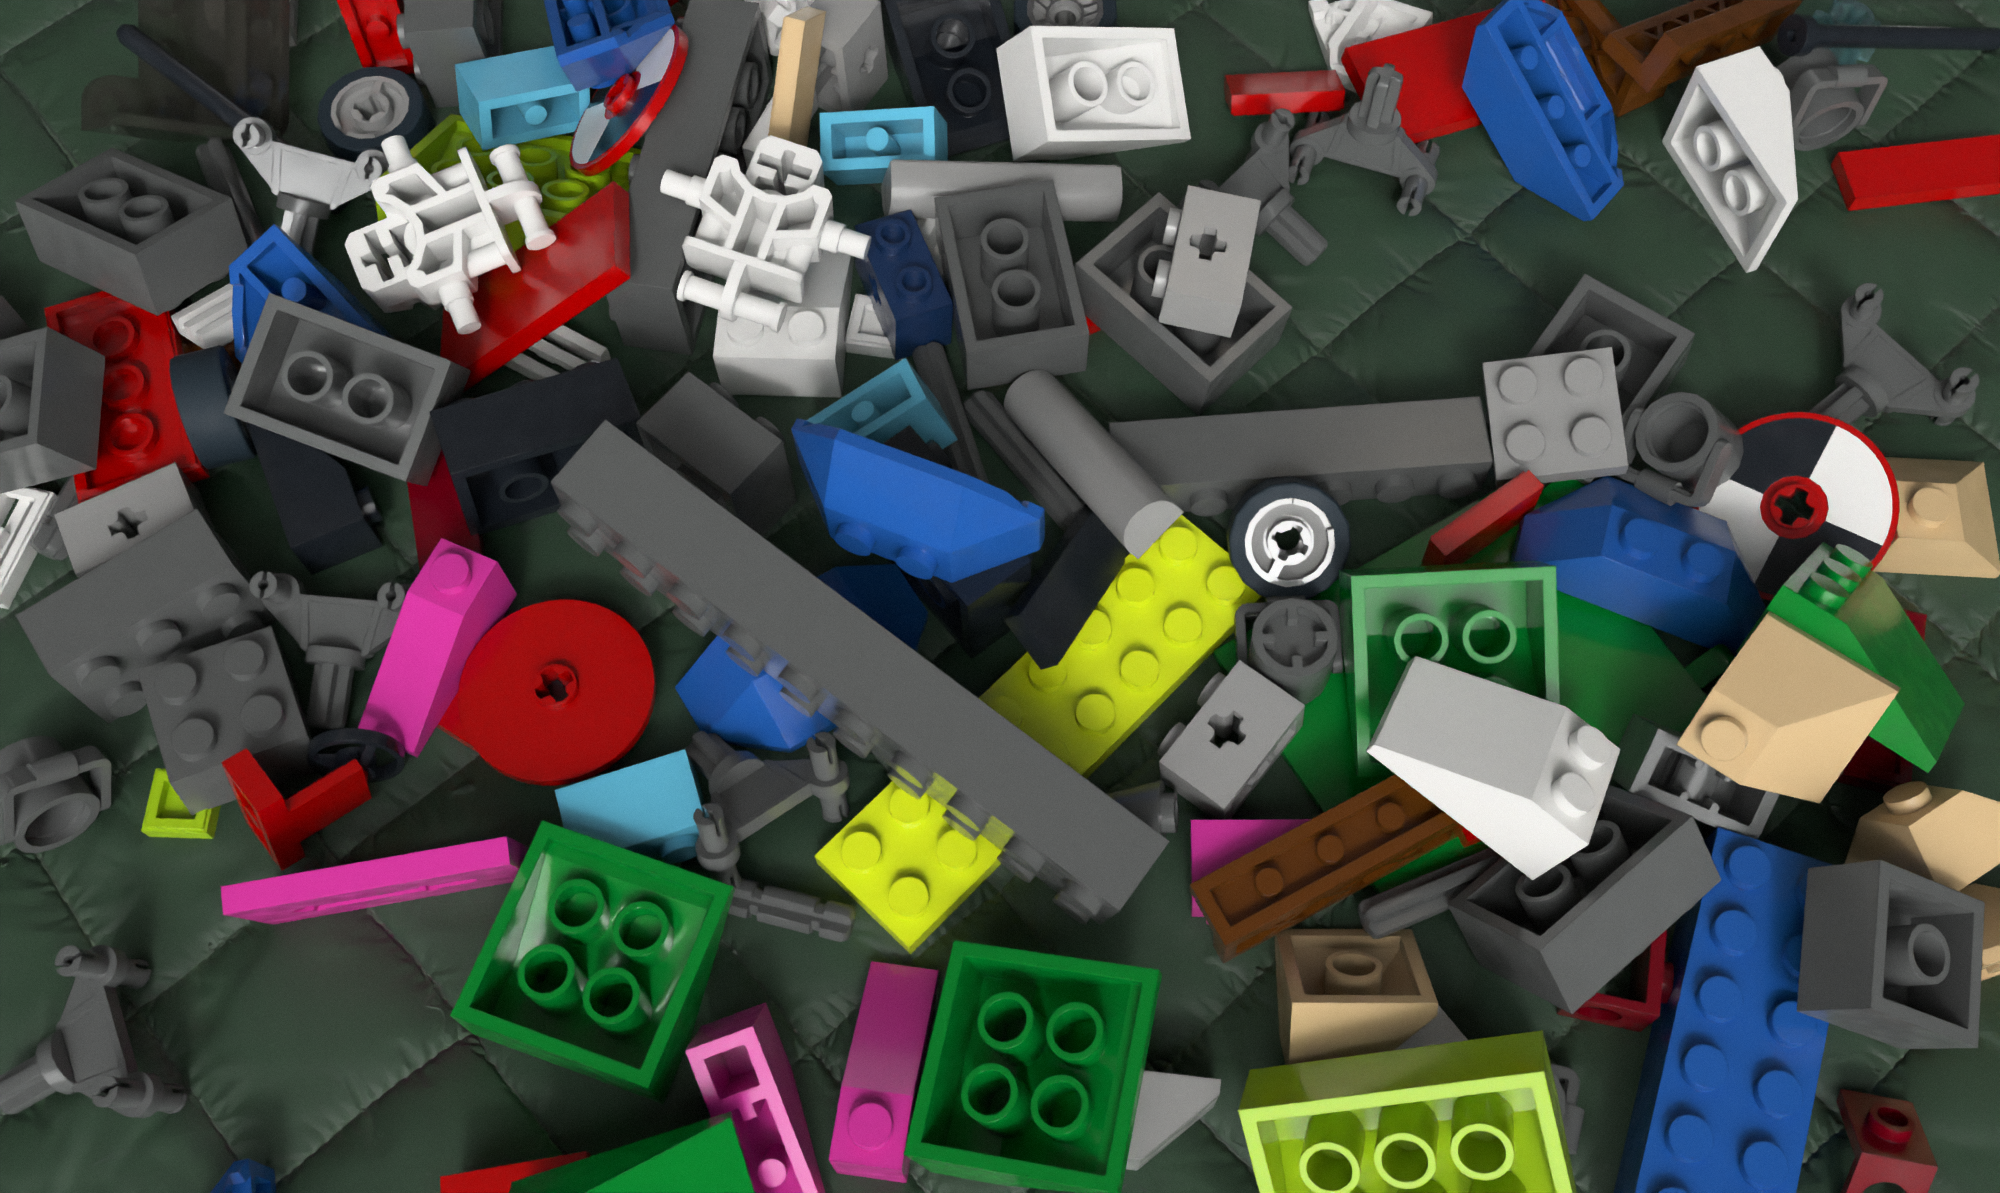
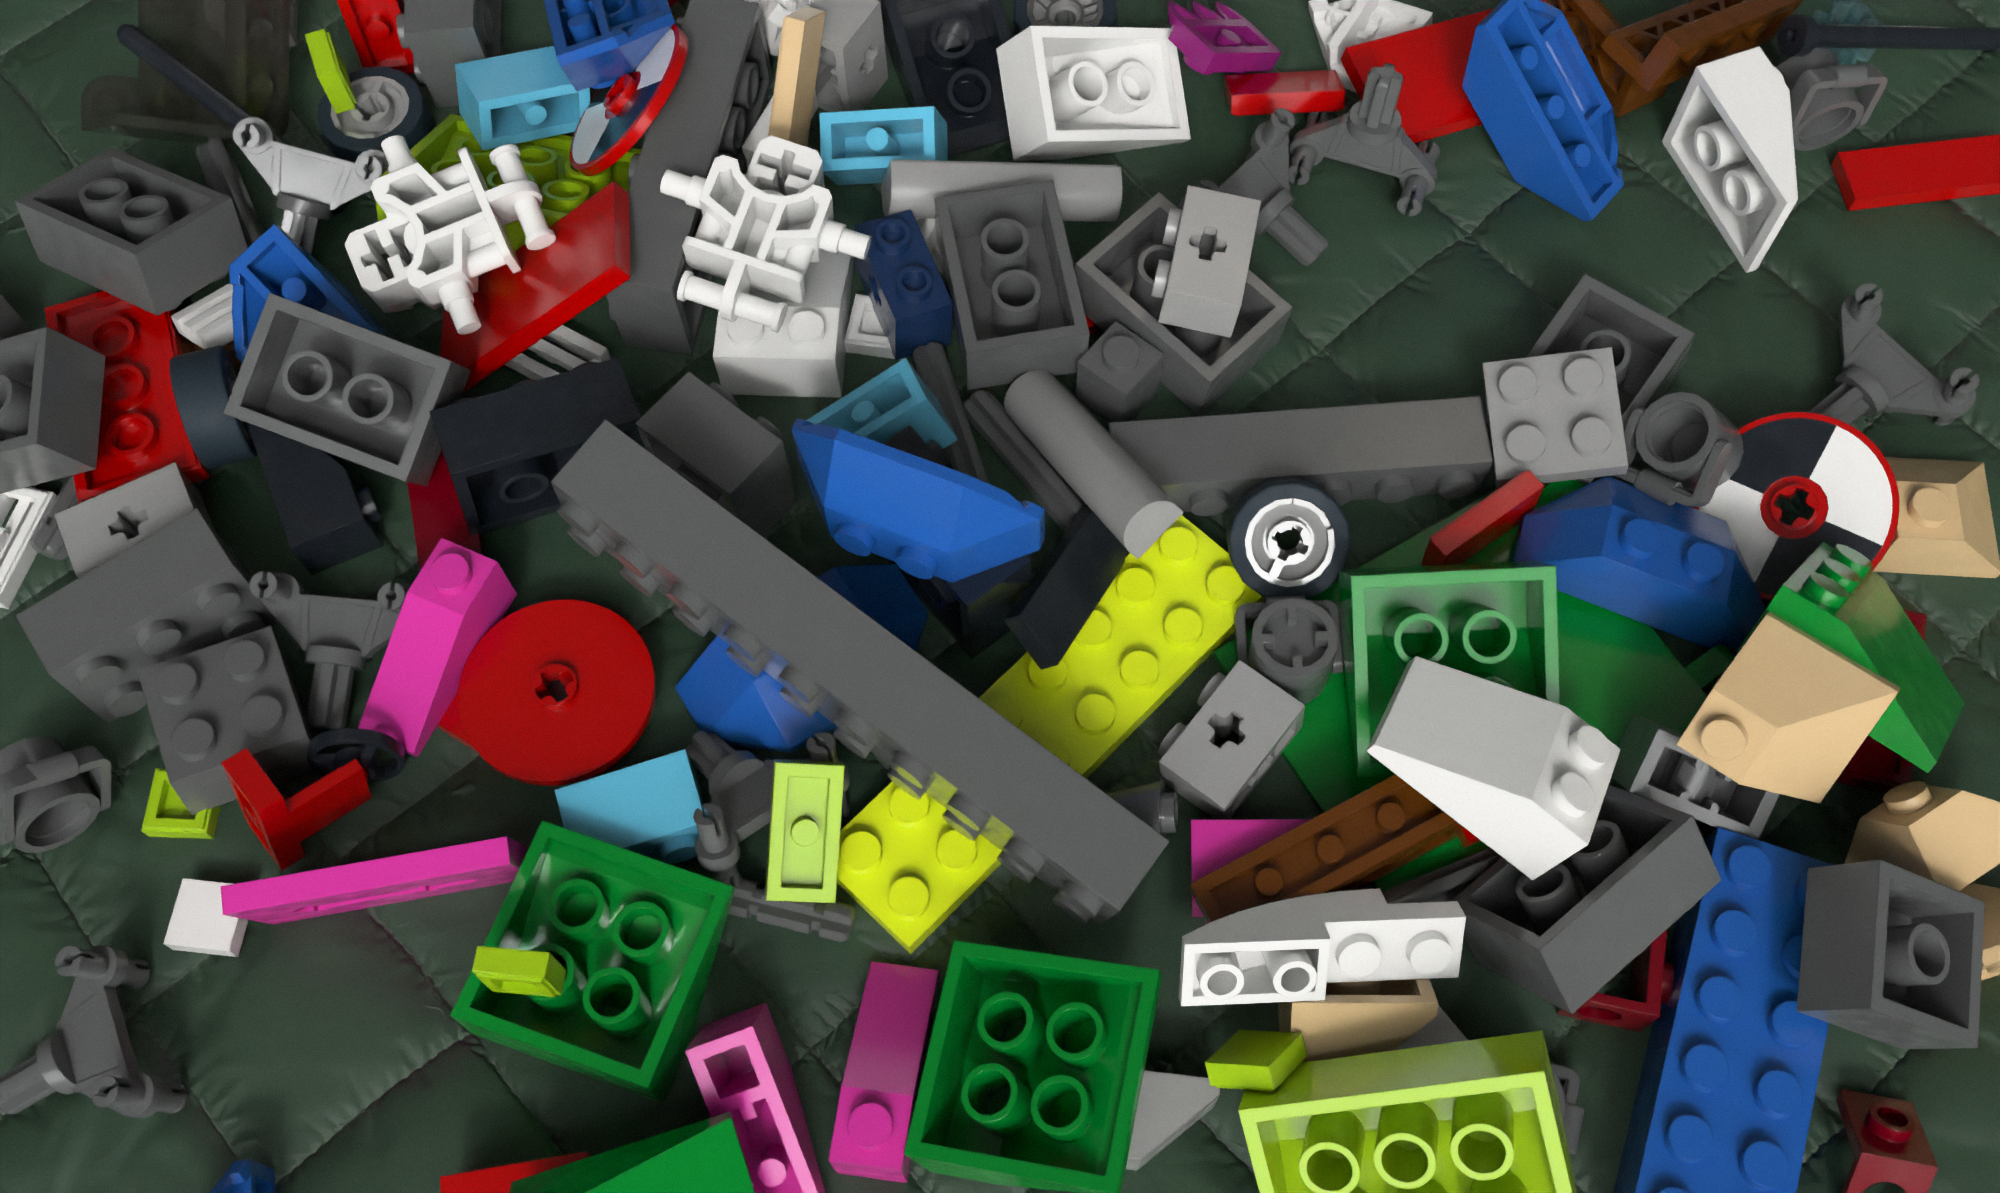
none -> white tile [163,878,249,957]
none -> lime tile [305,29,357,114]
none -> lime tile [472,946,566,998]
none -> lime plate [765,759,845,903]
none -> dark grey brick [1075,321,1164,423]
none -> magenta plate [1167,1,1282,75]
none -> white slope [1179,888,1466,1006]
none -> lime tile [1205,1030,1307,1092]

